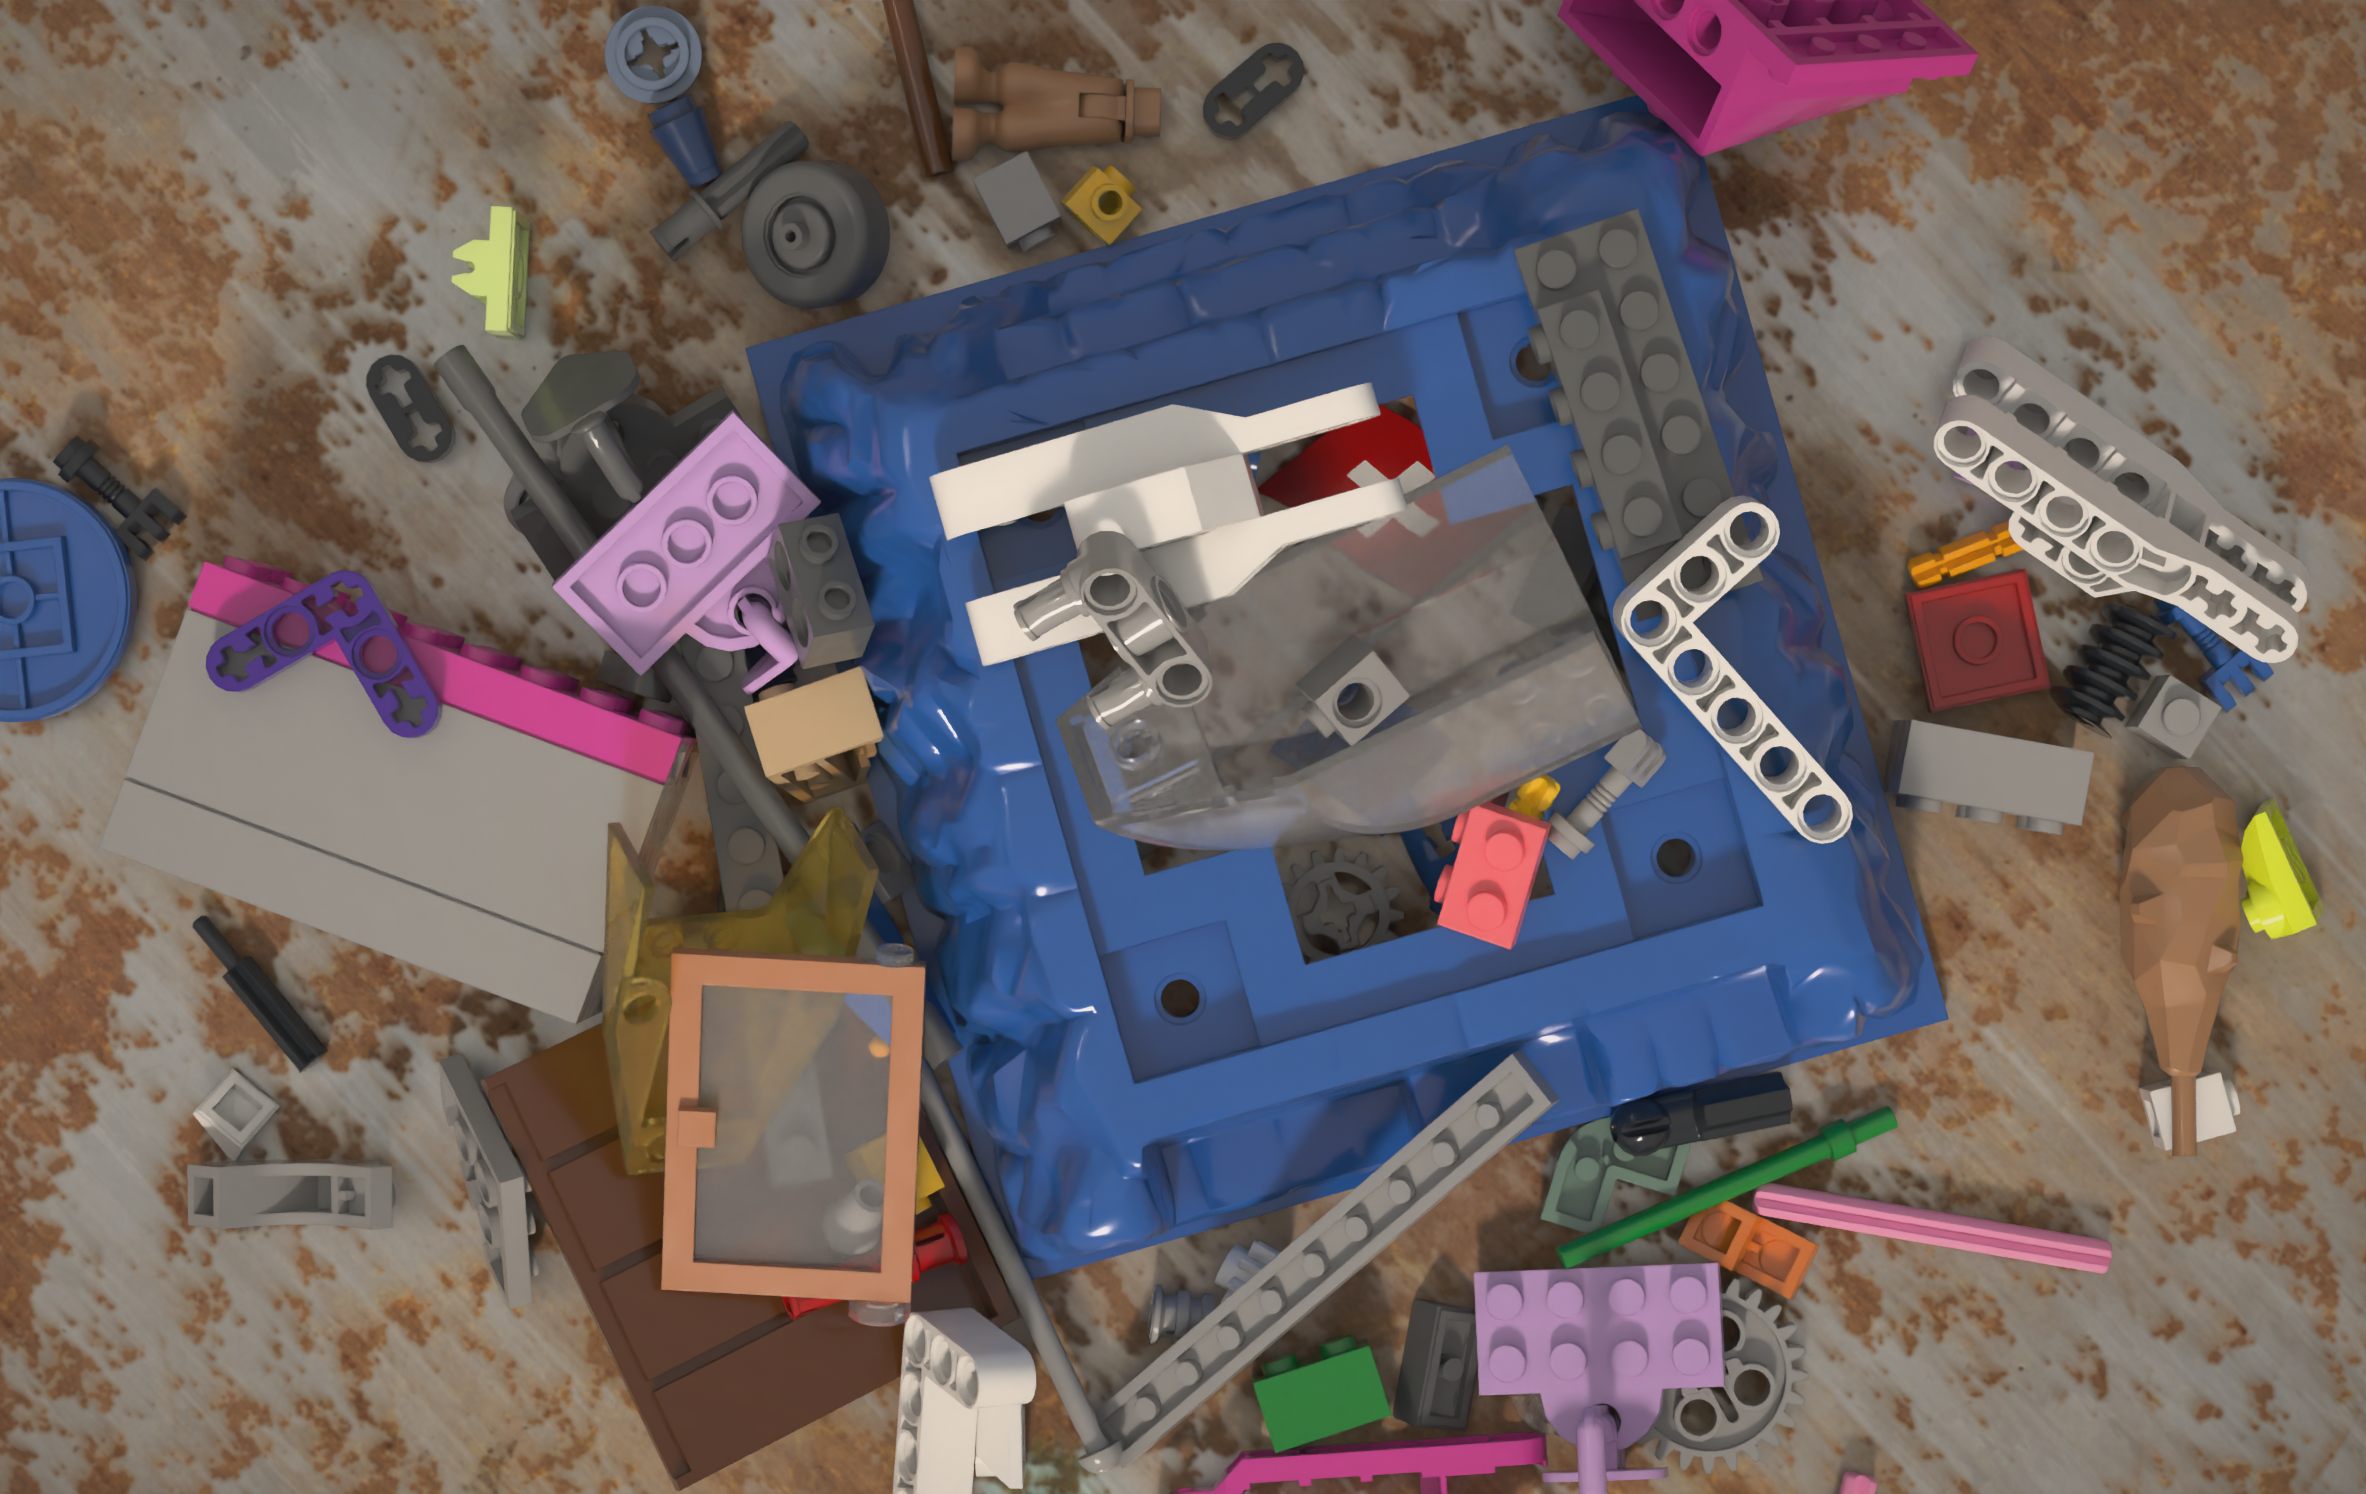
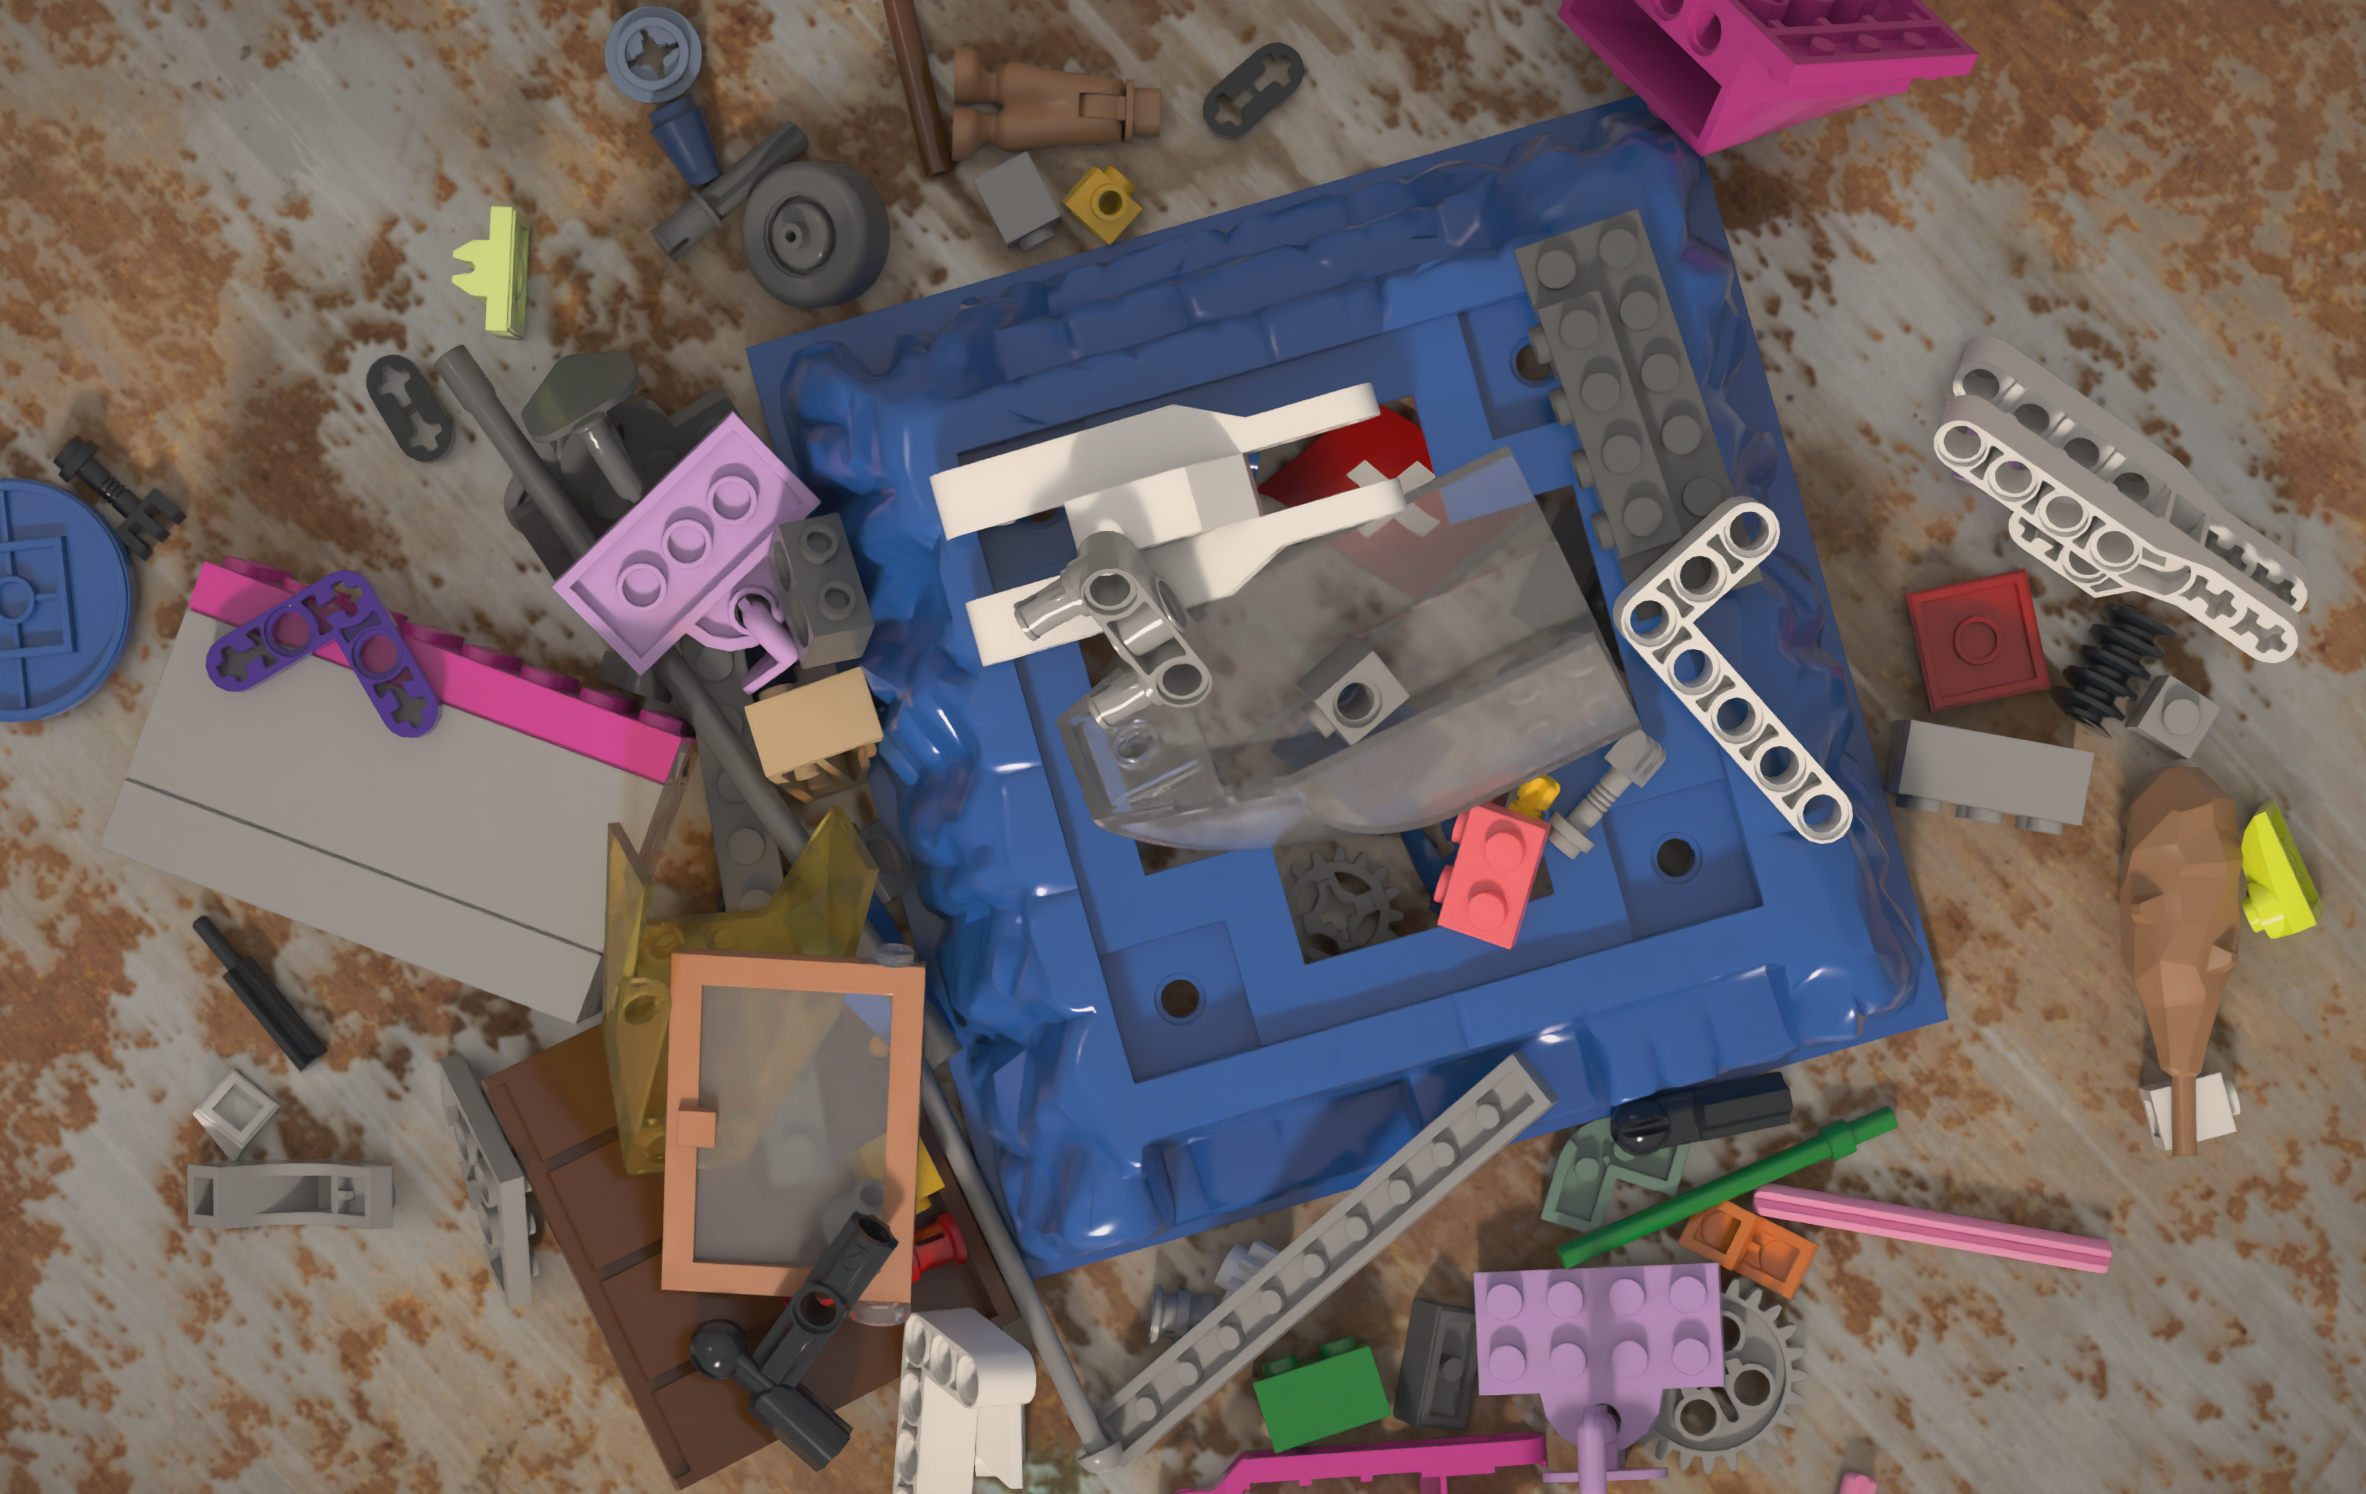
light orange axle [1907,520,2023,589] -> none
blue hinge [2154,585,2274,713] -> none
none -> black piece [689,1319,854,1472]
none -> black piece [751,1211,899,1388]

